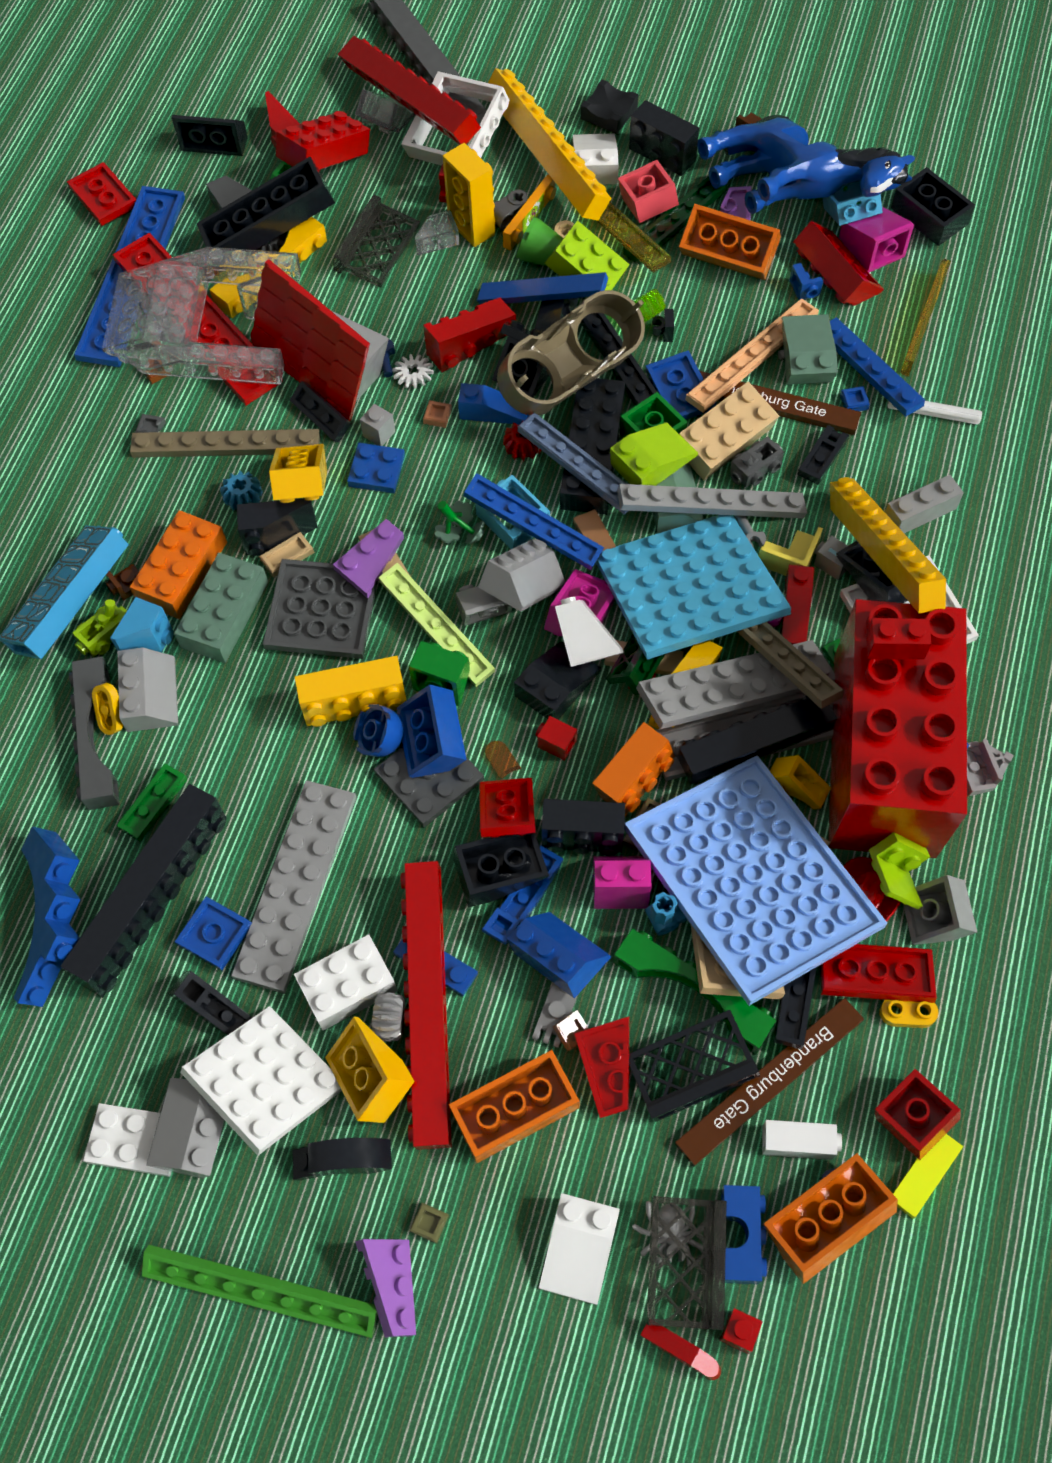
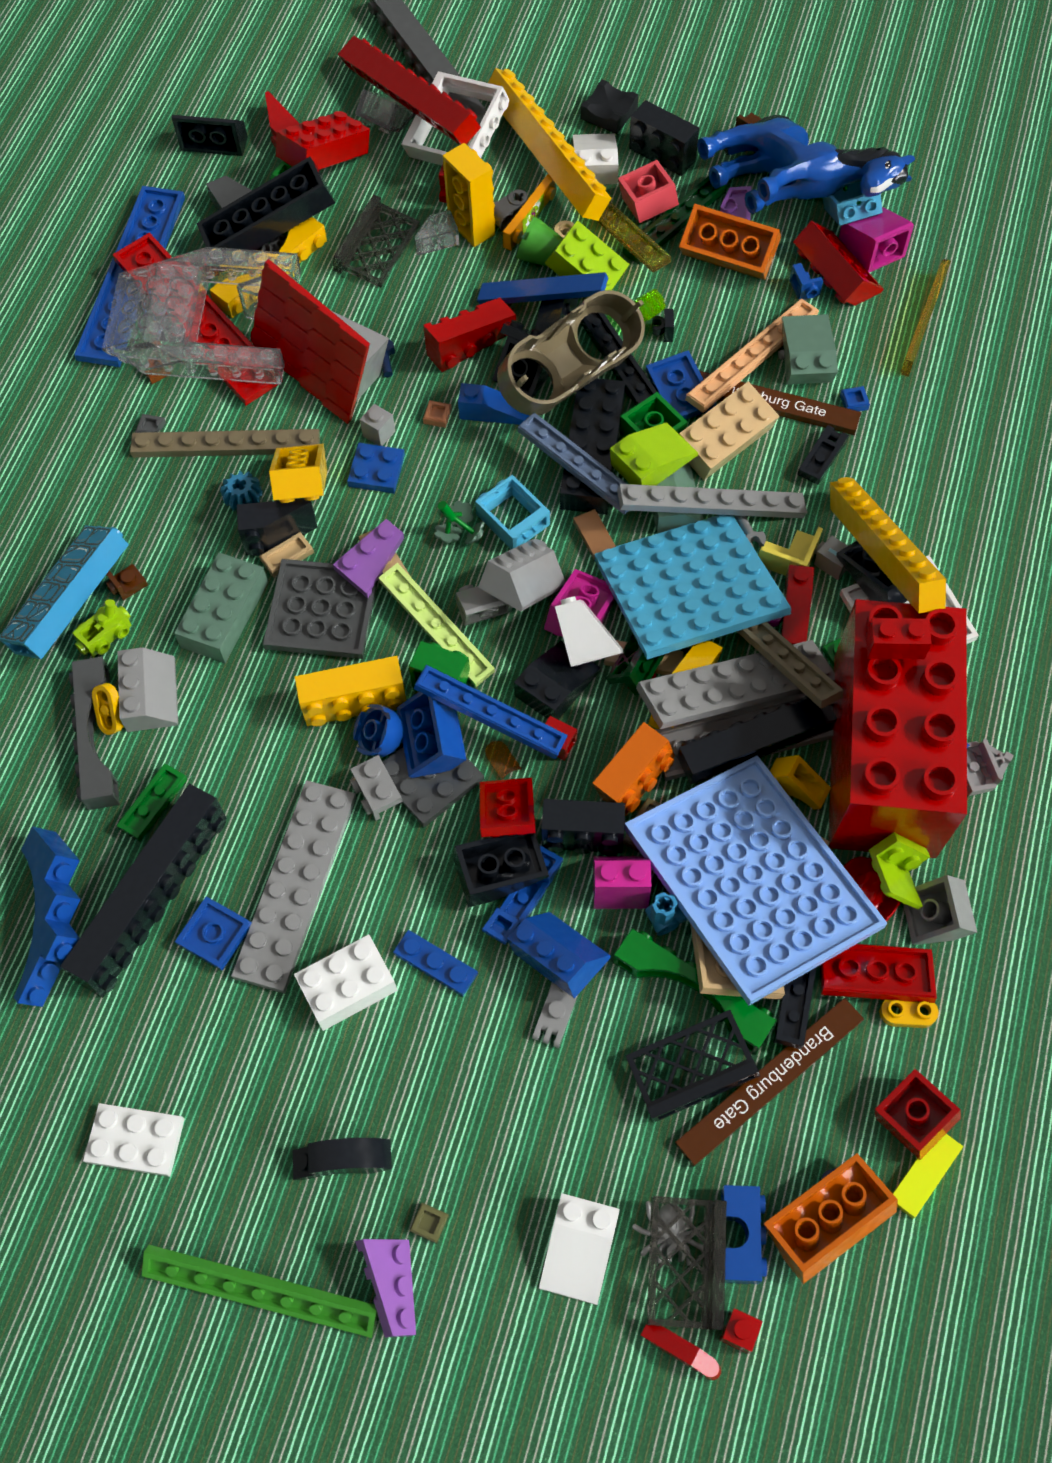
red plate [67,162,137,226] -> none
dark azure slope [110,597,174,652] -> none
orange brick [130,510,227,619] -> none
light grey slope [146,1078,224,1179] -> none
black slope [168,971,253,1036] -> none
white plate [181,1006,342,1156] -> none
black plate [290,381,352,442] -> none
yellow slope [325,1016,415,1123] -> none
light grey gear [371,992,406,1042] -> none
white gear [392,354,434,389] -> none
red brick [400,861,452,1150] -> none
orange brick [449,1050,580,1163] -> none
blue plate [463,473,604,570] -> none
red gear [503,420,541,462] -> none
tile [552,1010,589,1051] -> none
red wing [574,1016,630,1118] -> none
dark grey brick [730,436,784,487] -> none
white brick [762,1120,842,1160] -> none
blue plate [830,317,925,417] -> none
light grey brick [885,475,964,533] -> none
white axle [888,401,982,424] -> none
black brick [891,167,975,246] -> none
none -> light grey bracket [349,755,403,821]
none -> blue tile [414,665,568,760]

